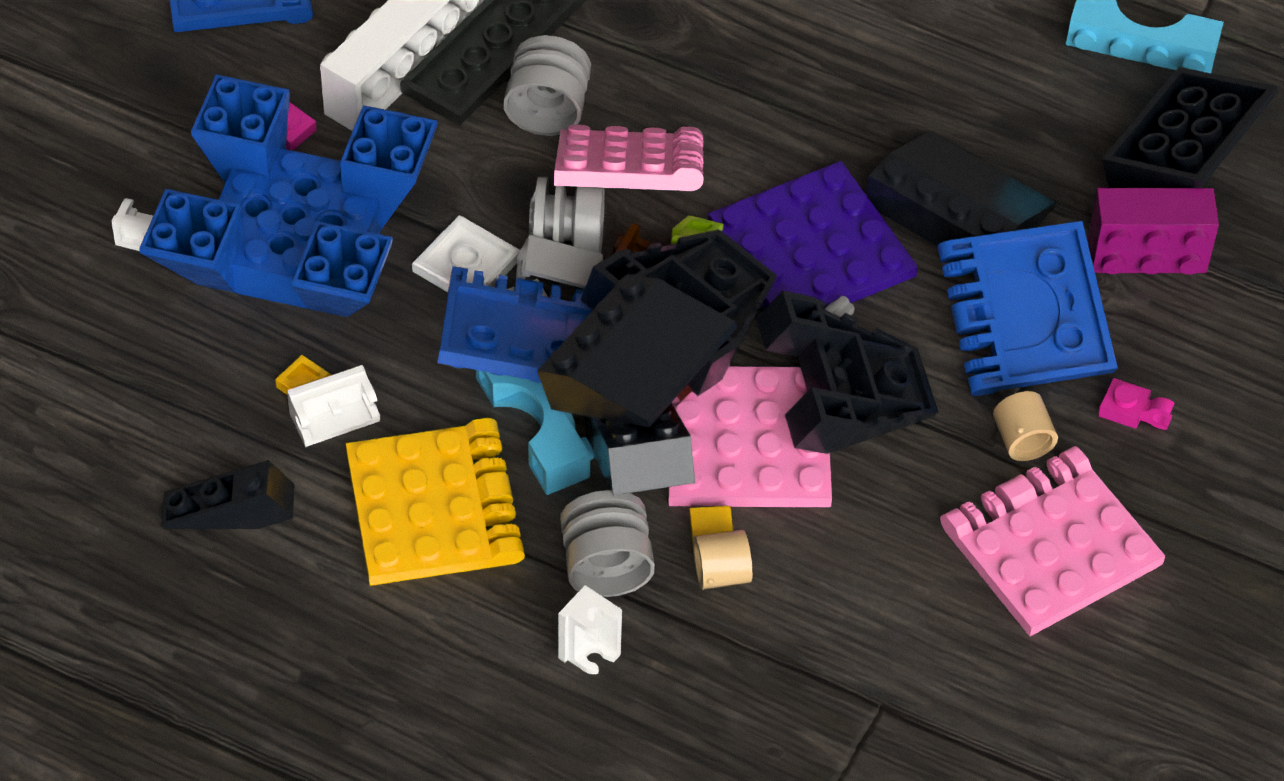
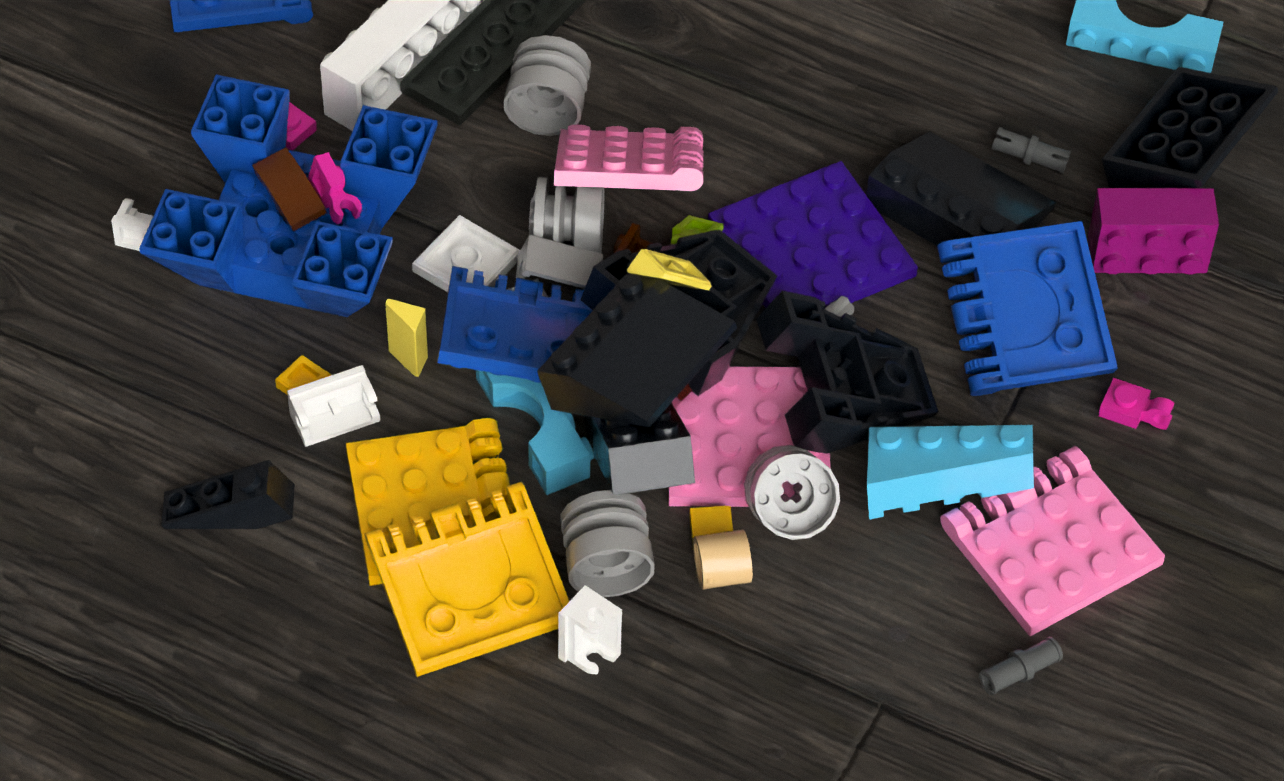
tan piece [993,391,1058,461] -> none
none -> reddish brown slope [252,147,327,231]
none -> dark pink plate [308,152,362,224]
none -> yellow hinge [365,481,569,677]
none -> light yellow slope [386,299,428,377]
none -> light yellow slope [627,249,712,291]
none -> wheel [744,445,840,540]
none -> medium azure wedge [867,425,1034,519]
none -> dark grey pin [979,636,1063,695]
none -> dark grey pin [992,127,1071,174]

